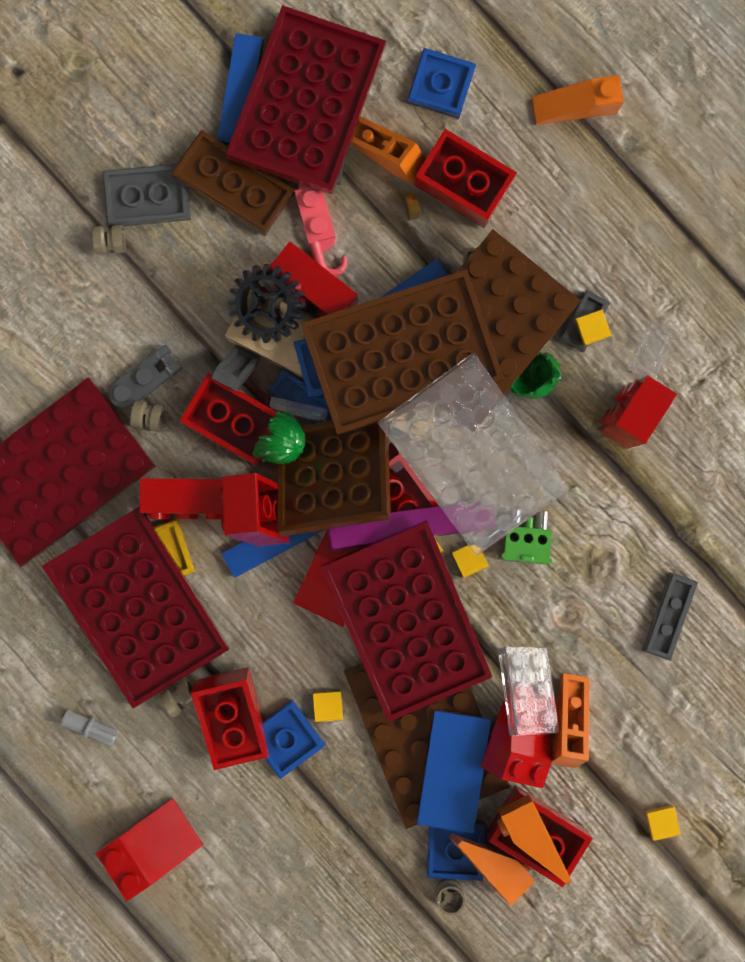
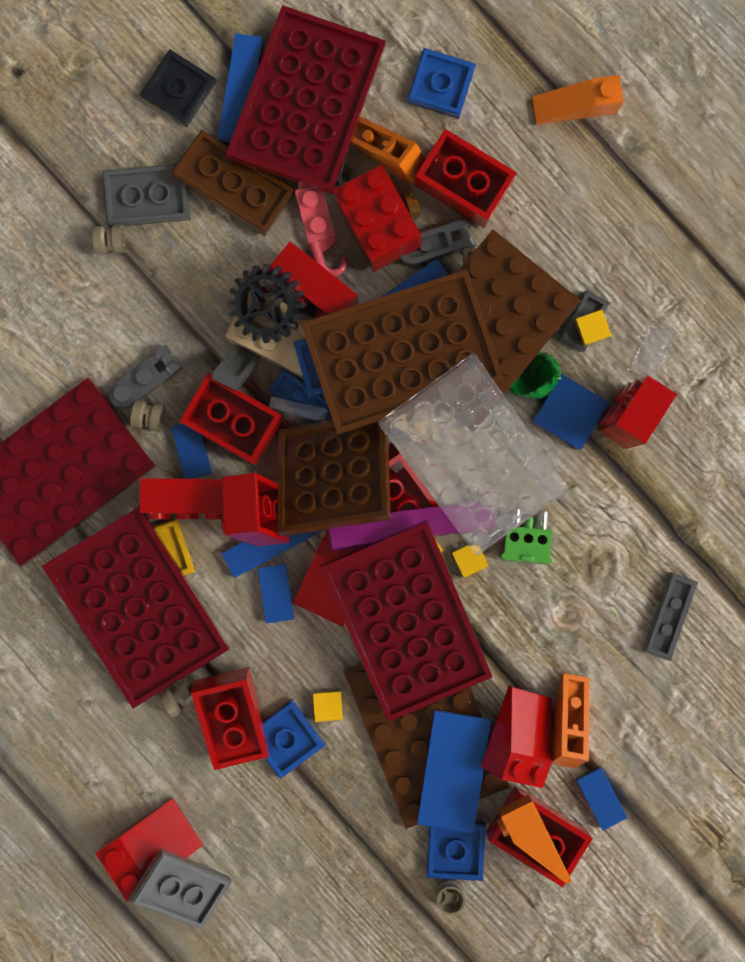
light grey axle [61,709,118,746] -> none
green hair [253,411,305,465] -> none
orange slope [449,833,535,906] -> none
clear plate [498,647,560,736] -> none
yellow tile [645,805,681,841] -> none
none -> dark grey tile [129,848,232,929]
none -> black tile [140,49,217,127]
none -> blue tile [171,424,213,479]
none -> blue tile [258,564,294,624]
none -> red brick [332,165,422,272]
none -> dark grey plate [400,219,477,267]
none -> blue tile [532,374,610,451]
none -> blue tile [575,766,628,831]

